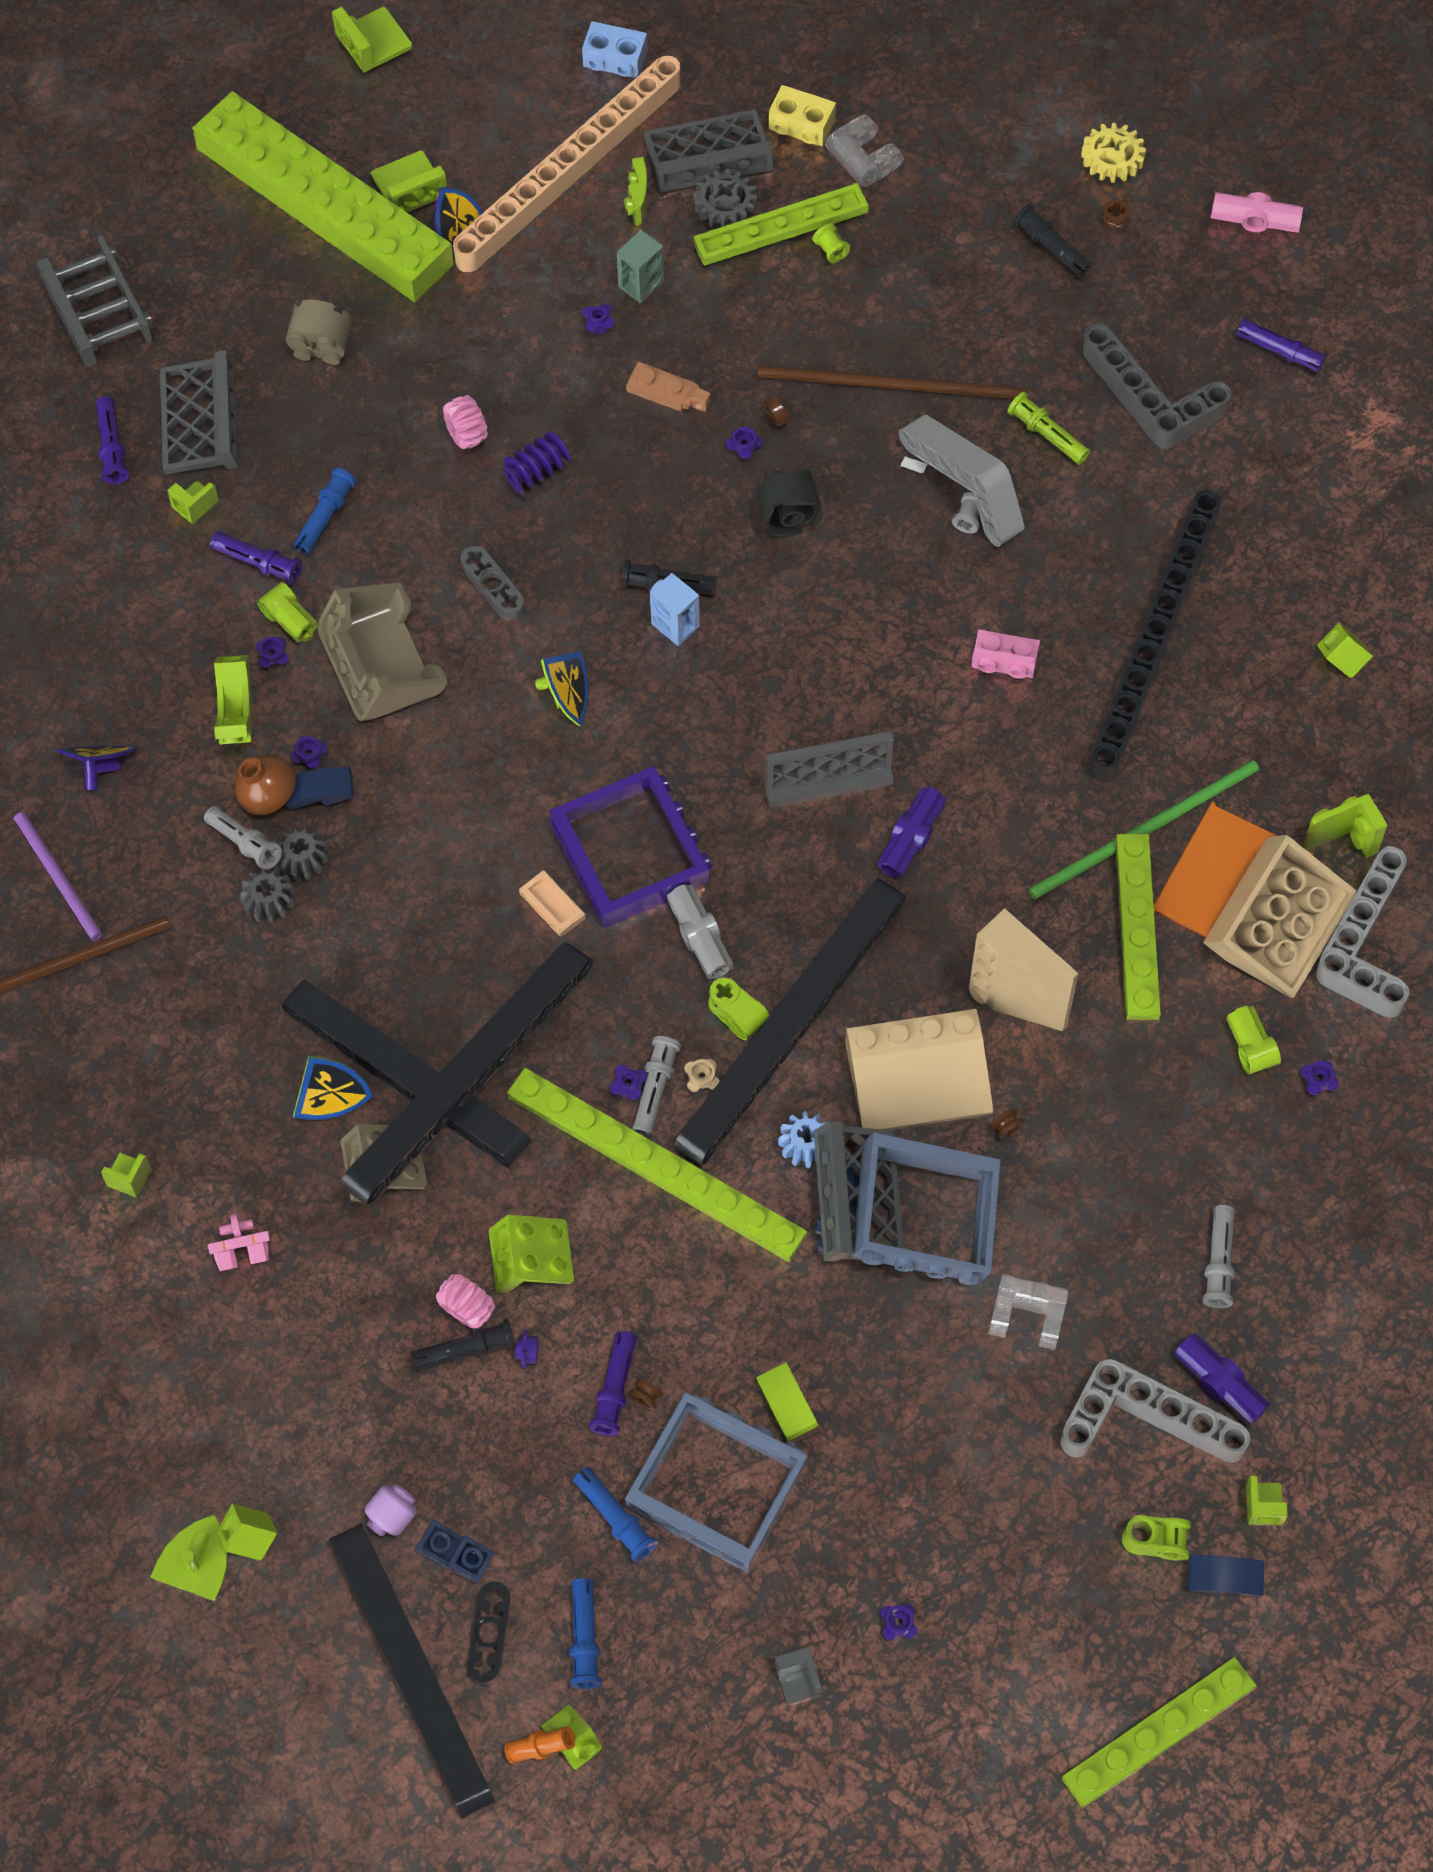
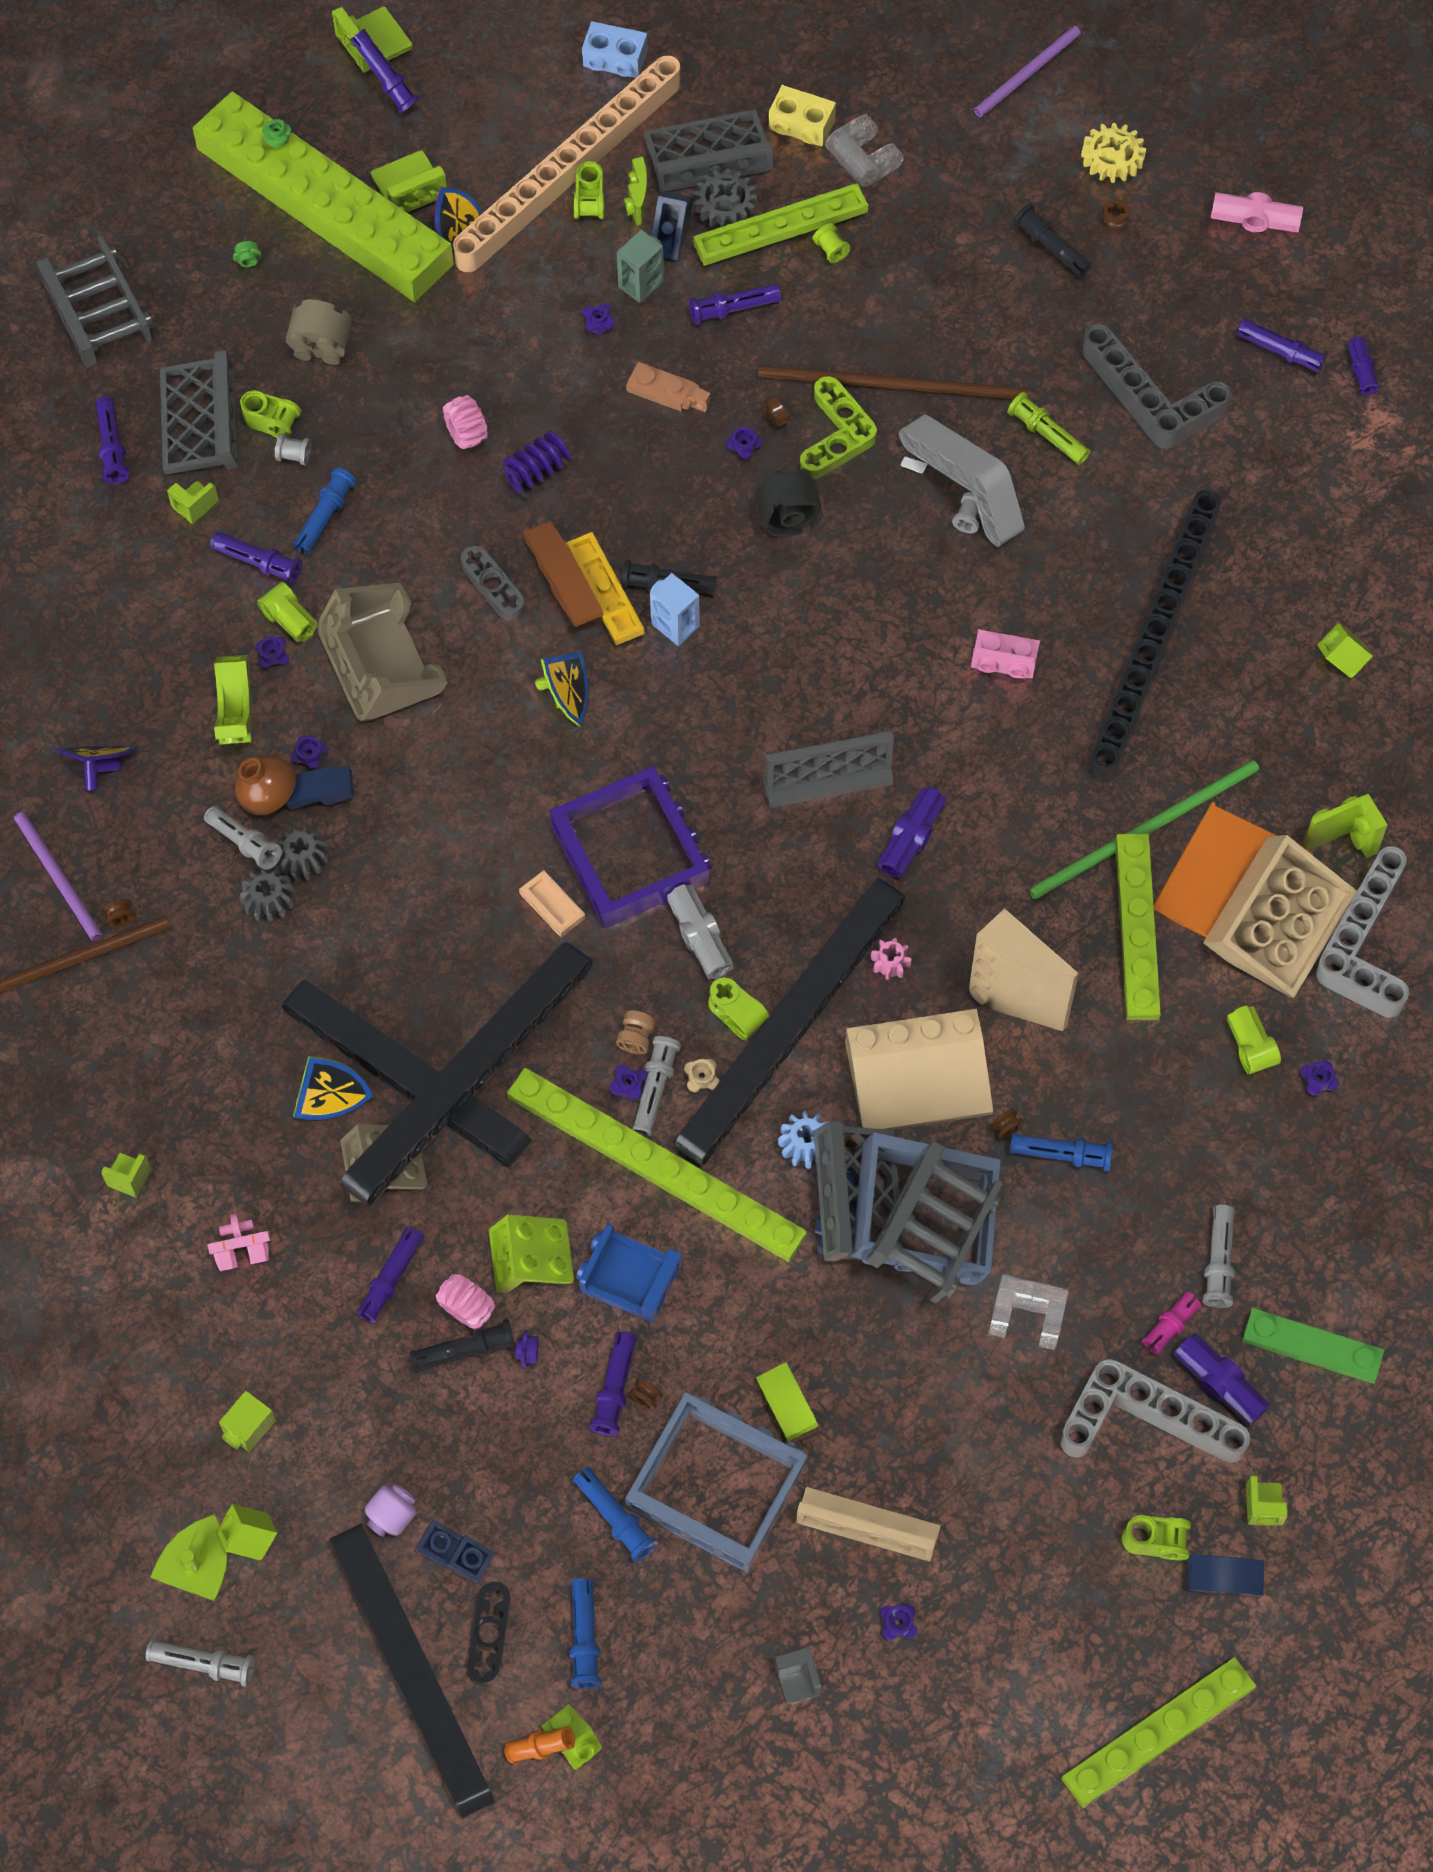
none -> reddish brown bush [103,899,136,928]
none -> light grey pin [145,1639,256,1687]
none -> lime brick [219,1391,276,1452]
none -> bright green plate [232,241,262,267]
none -> lime piece [240,390,302,438]
none -> bright green plate [262,119,291,147]
none -> light grey bush [275,433,312,466]
none -> dark purple pin [350,28,420,114]
none -> dark purple pin [356,1226,425,1323]
none -> dark orange slope [523,521,604,627]
none -> yellow plate [566,532,645,646]
none -> lime piece [574,161,604,219]
none -> blue panel [576,1223,682,1324]
none -> medium nougat wheel [616,1010,656,1055]
none -> dark blue slope [652,191,694,260]
none -> dark purple pin [689,283,781,325]
none -> tan fence [796,1487,941,1562]
none -> lime beam [800,376,877,479]
none -> dark grey fence [866,1141,1003,1303]
none -> bright pink gear [871,938,911,980]
none -> medium lavender piece [974,26,1081,118]
none -> blue pin [1010,1133,1113,1171]
none -> dark pink pin [1142,1292,1201,1355]
none -> bright green plate [1242,1308,1385,1384]
none -> dark purple axle [1347,336,1379,395]

